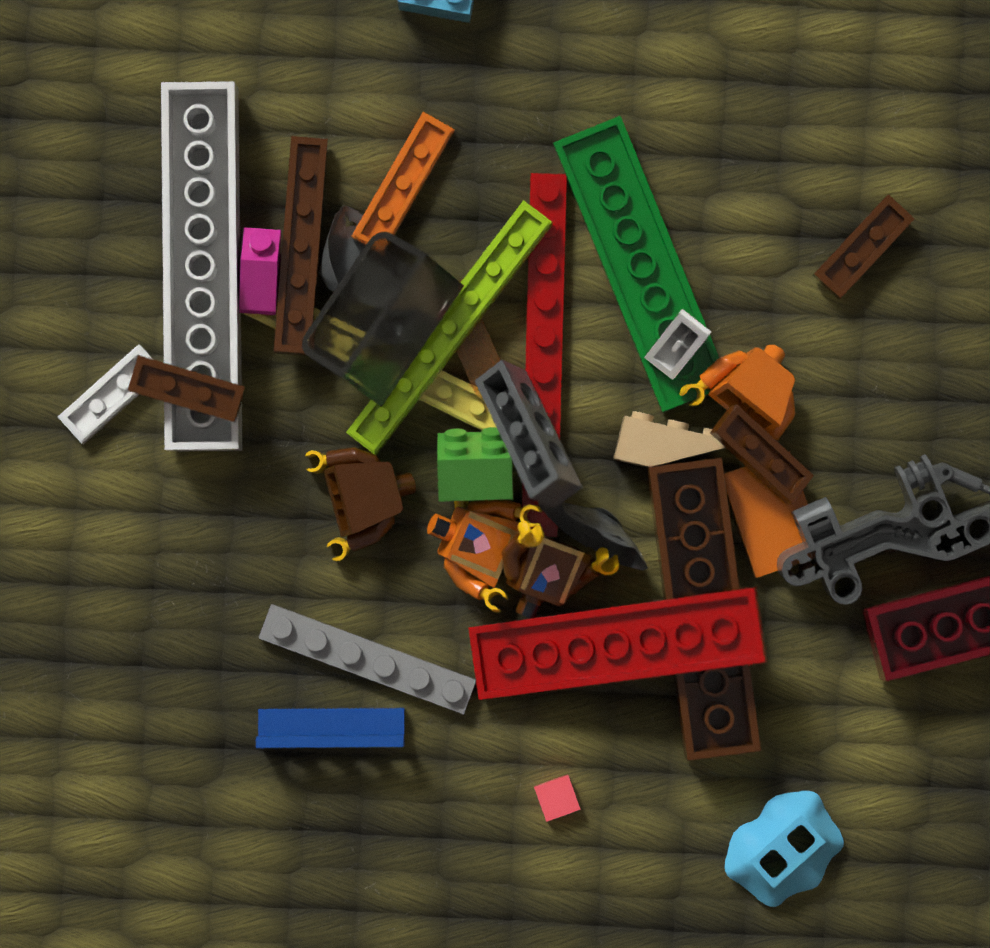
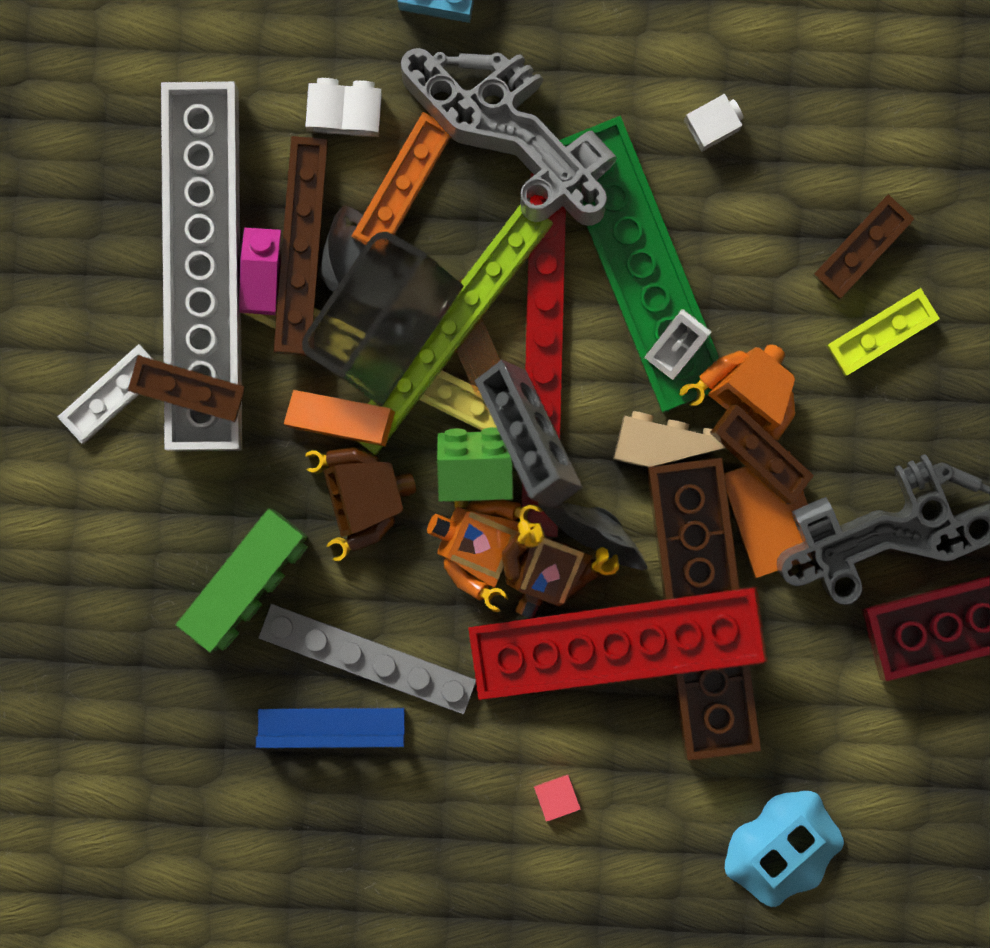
none -> bright green brick [176,509,308,653]
none -> orange tile [284,390,395,447]
none -> white brick [305,78,382,137]
none -> light grey beam [401,48,617,226]
none -> white brick [684,94,744,152]
none -> neon yellow plate [826,288,940,376]

